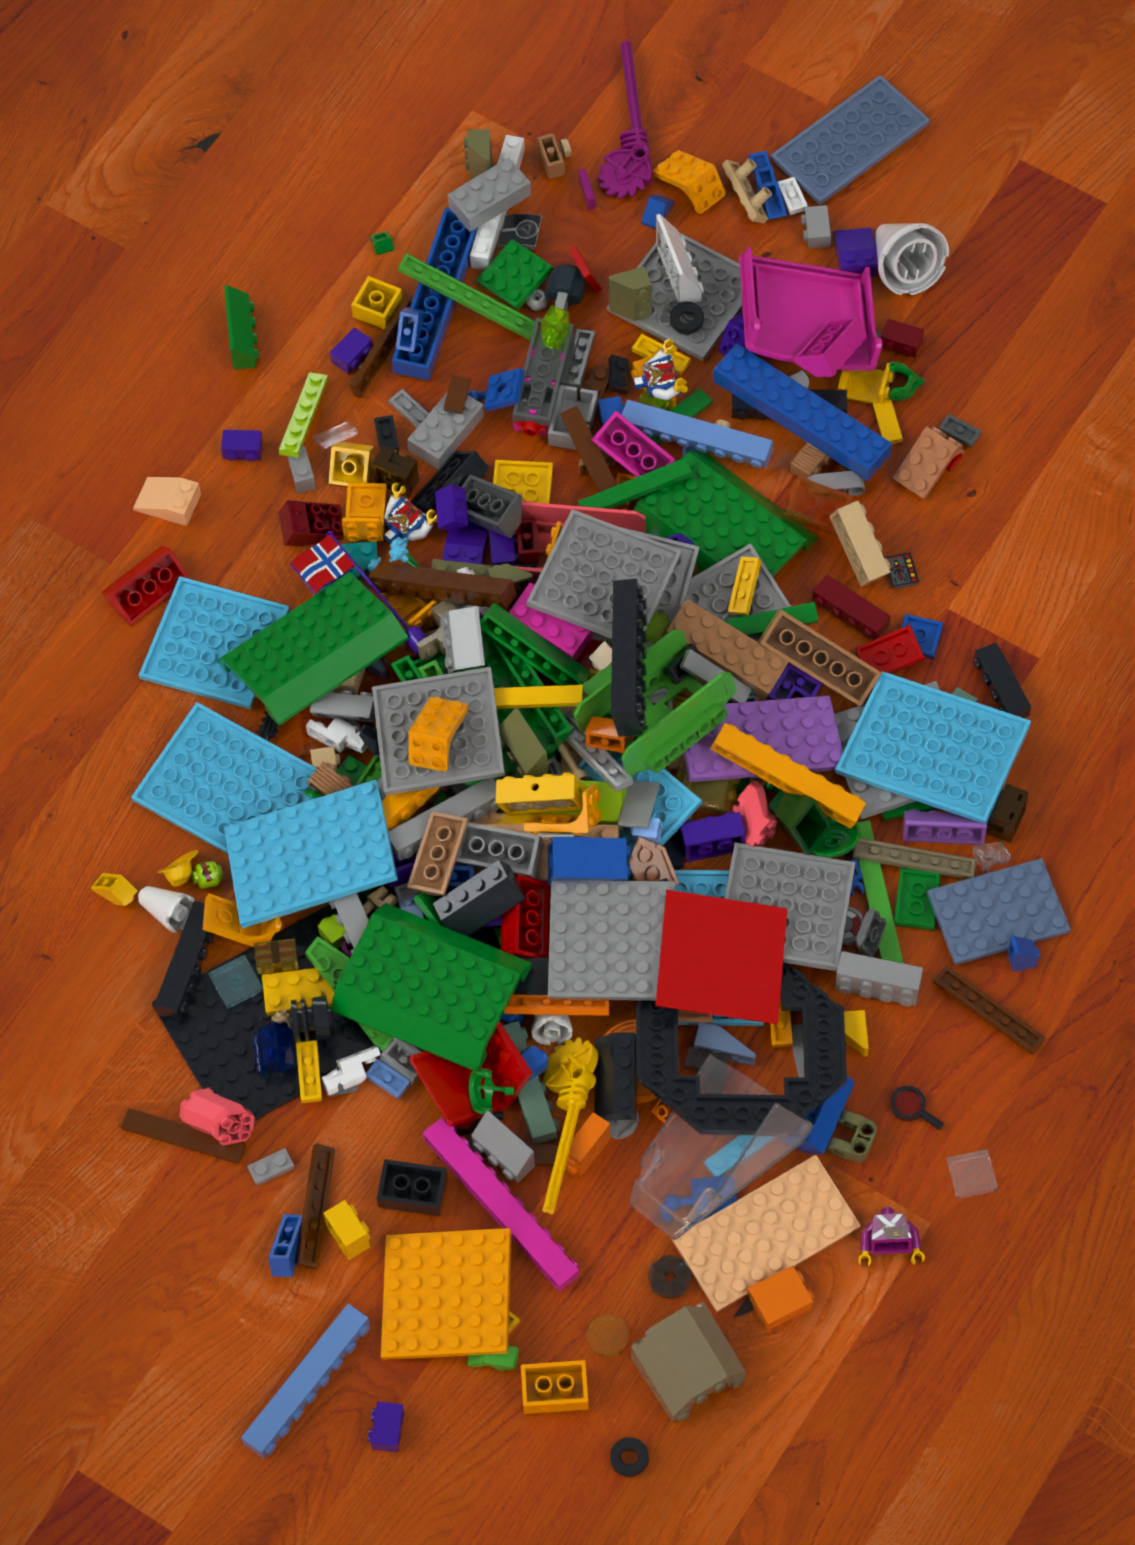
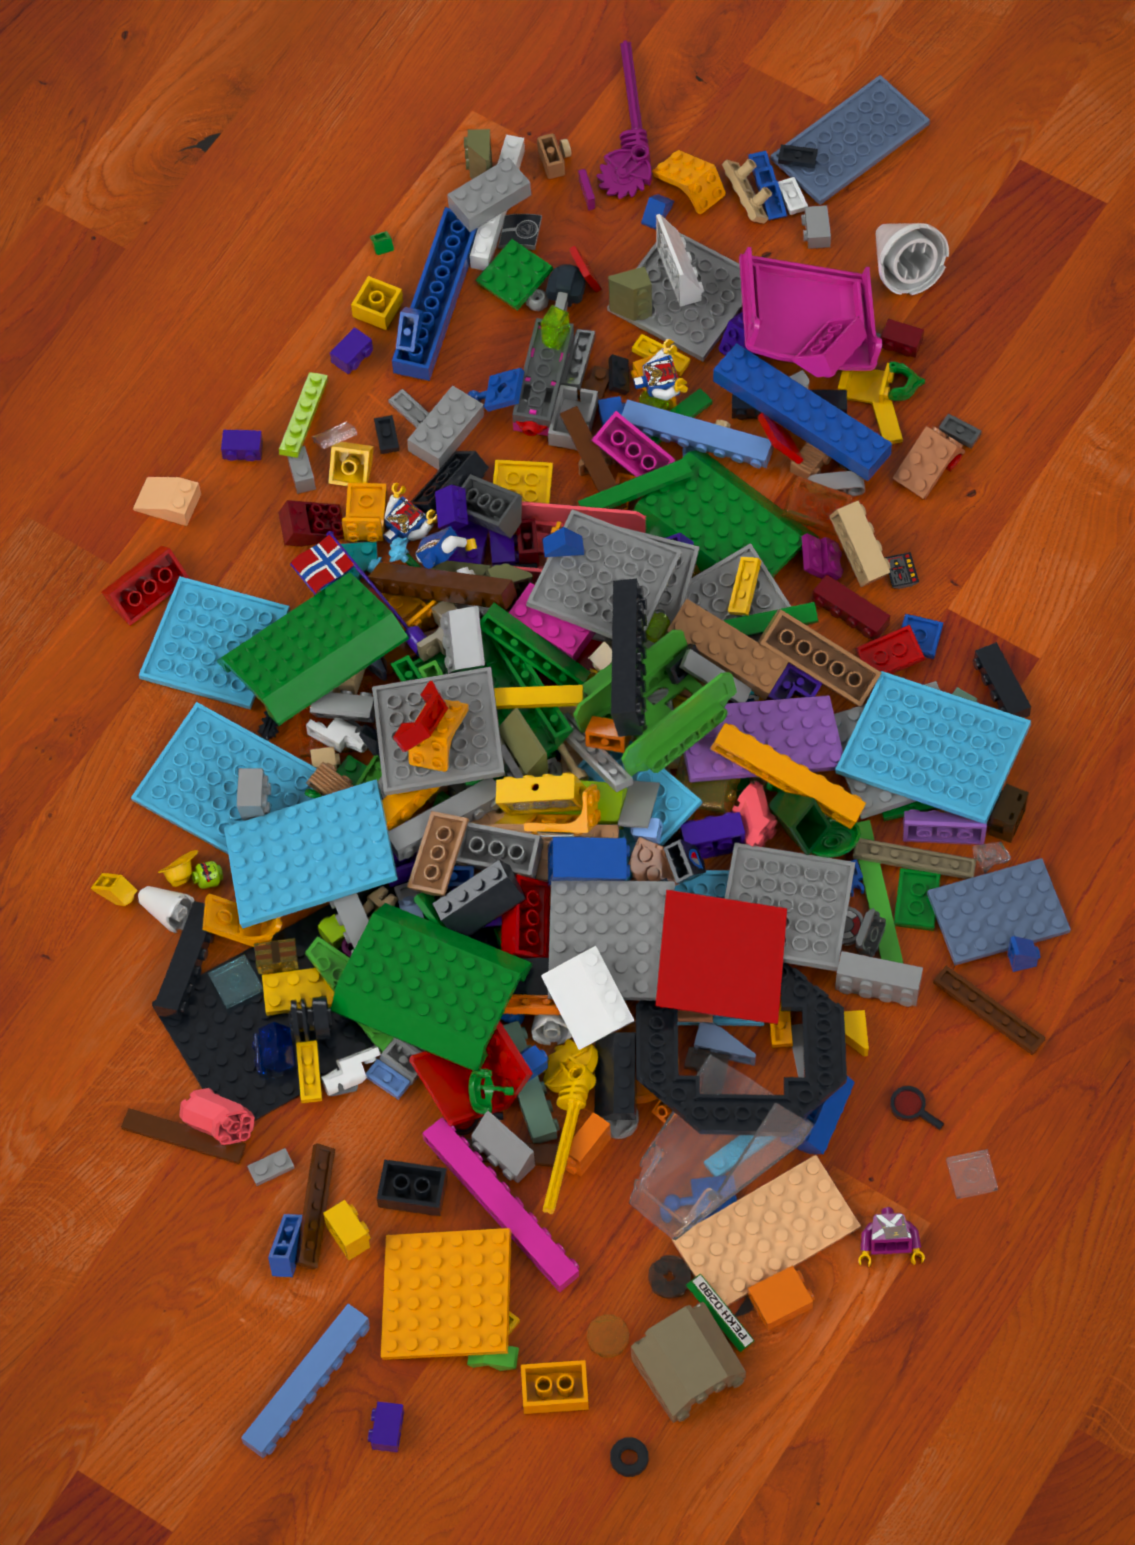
green slope [224,285,259,370] -> none
tan plate [271,1009,291,1031] -> none
reddish brown plate [349,299,412,398] -> none
dark brown piece [372,446,419,498] -> none
bright green tile [397,253,535,341] -> none
reddish brown tile [444,375,471,414] -> none
black tyre [670,301,704,335] -> none
olive piece [827,1111,877,1163] -> none
dark purple slope [834,227,878,277] -> none
none -> light grey brick [237,768,271,821]
none -> red slope [393,681,448,752]
none -> torso [415,526,477,569]
none -> flat silver plate [501,744,523,778]
none -> white slope [541,946,634,1050]
none -> blue slope [543,527,584,557]
none -> black torso [663,840,706,883]
none -> tile [686,1274,755,1352]
none -> red tile [758,412,804,465]
none -> black plate [778,144,818,168]
none -> magenta plate [802,533,843,580]

